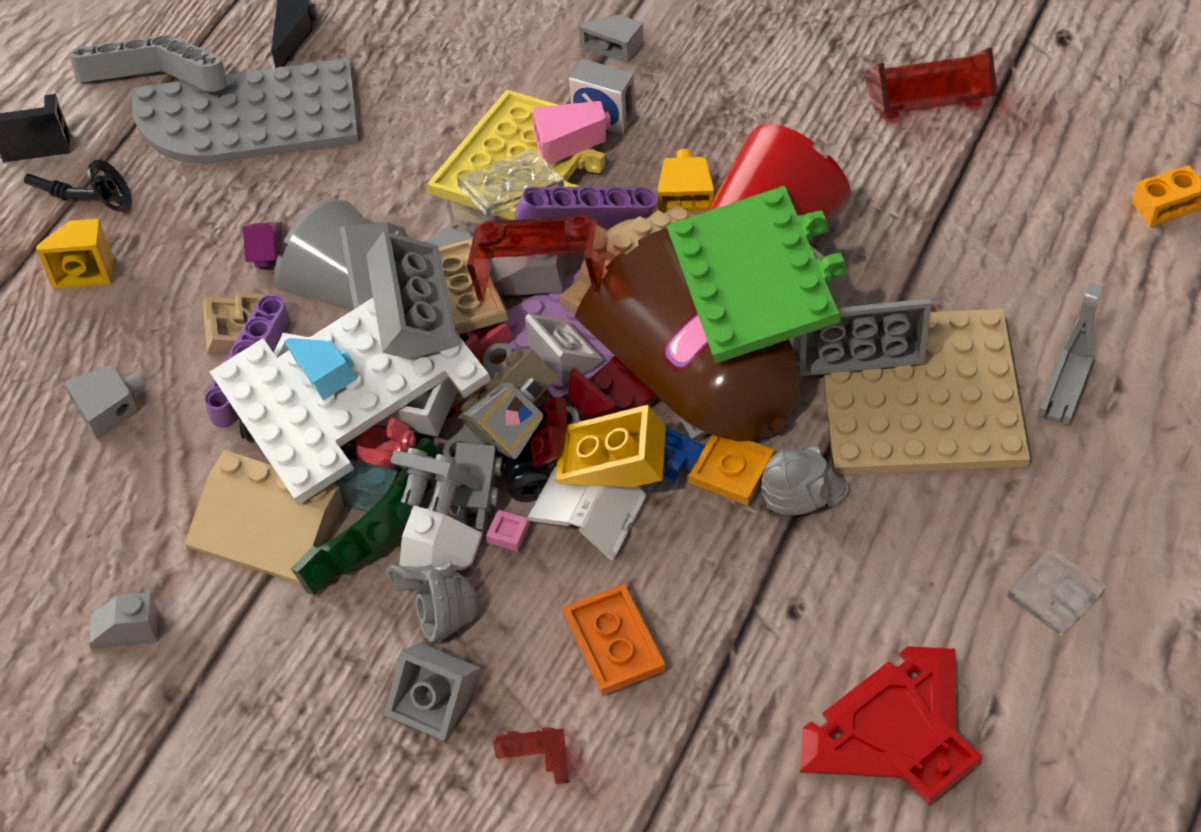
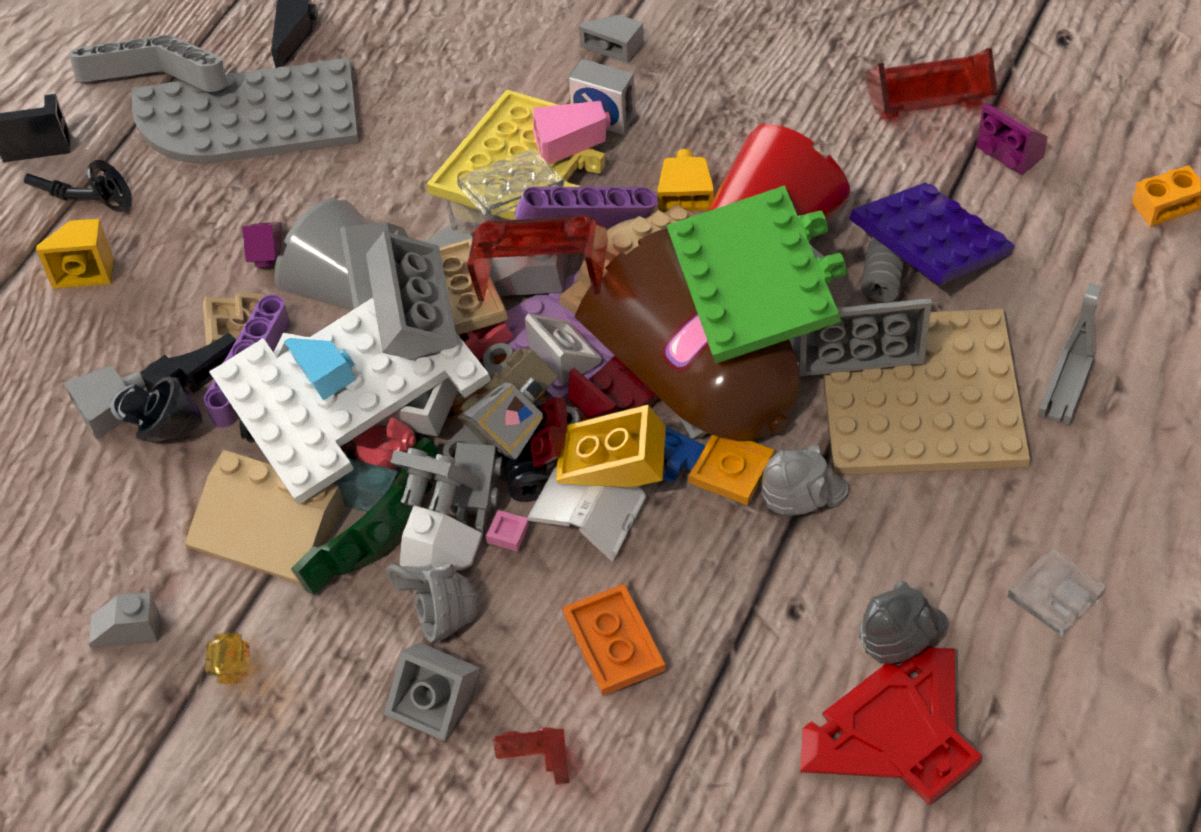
none -> black head [110,376,203,443]
none -> black slope [140,333,236,393]
none -> clear yellow head [205,633,250,684]
none -> dark purple plate [849,182,1015,285]
none -> dark grey head [859,581,947,665]
none -> light grey piece [860,238,904,303]
none -> magenta slope [977,103,1048,176]

